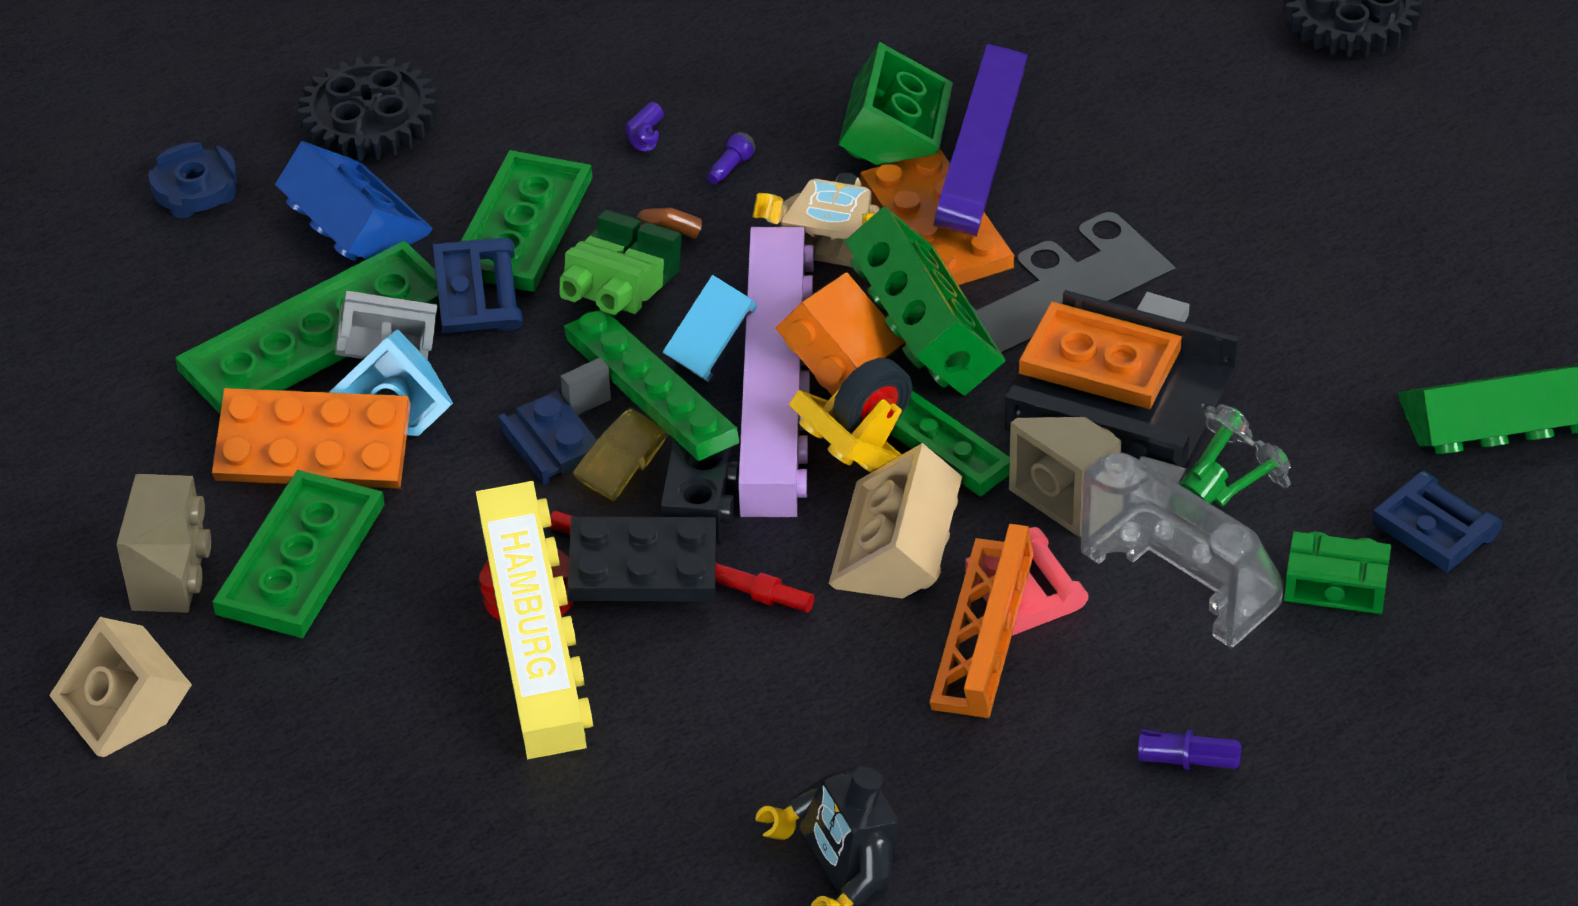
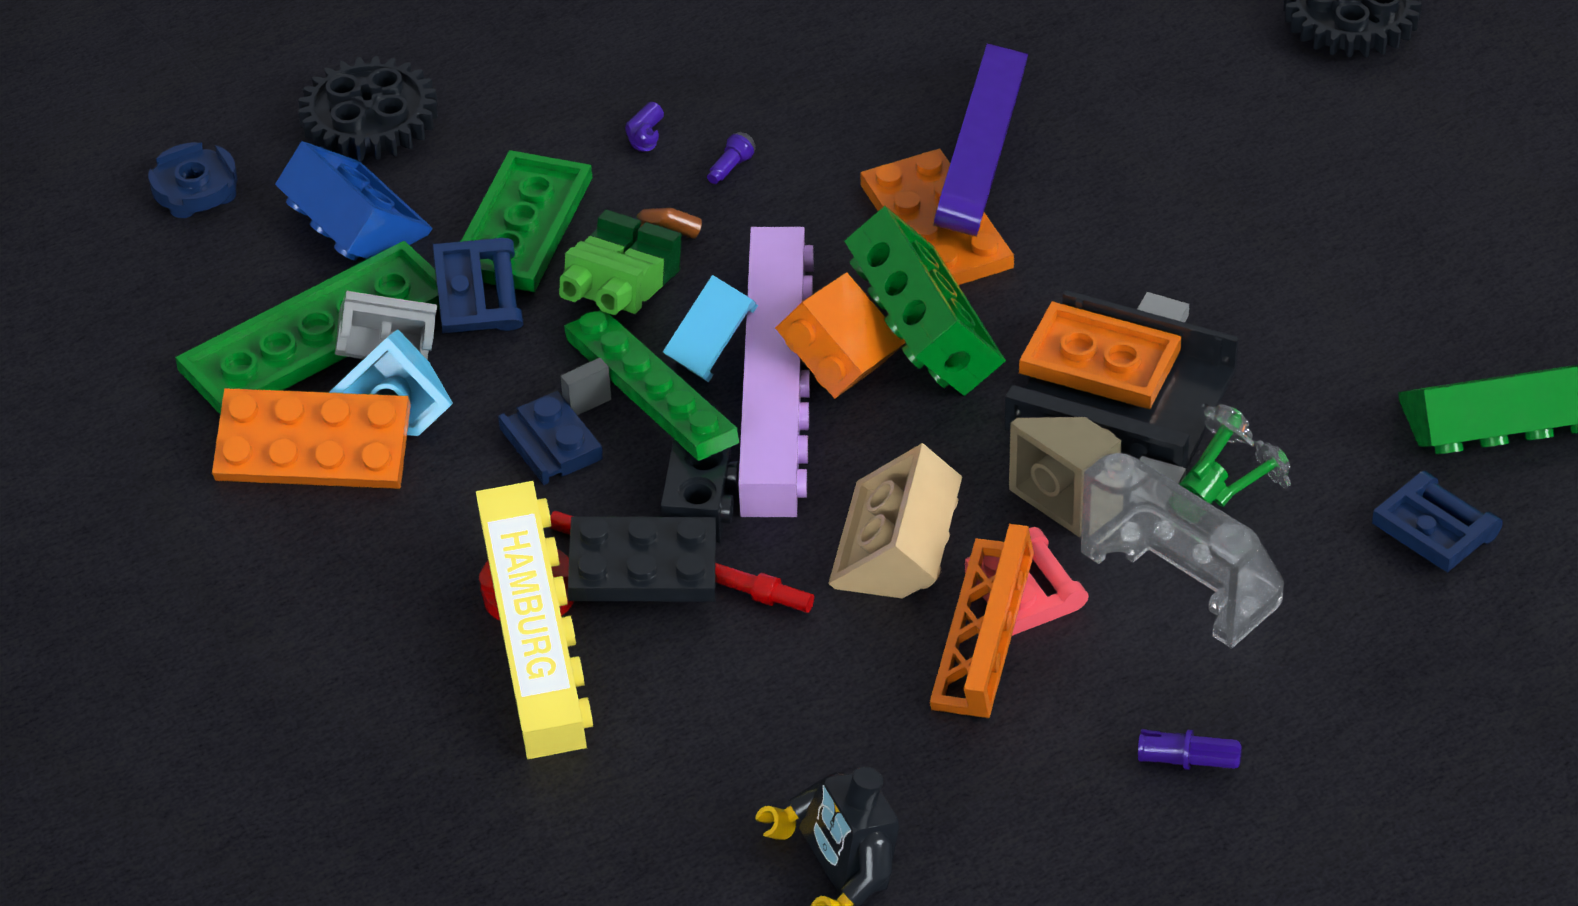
tan slope [49,617,192,757] -> none
dark tan slope [116,474,211,613] -> none
green plate [213,470,385,638] -> none
clear yellow slope [573,408,669,502] -> none
tan torso [752,173,880,267] -> none
plate [788,358,912,473] -> none
green slope [838,42,953,165] -> none
green plate [890,391,1010,497] -> none
dark grey piece [971,212,1176,352] -> none
green brick [1284,531,1391,615] -> none

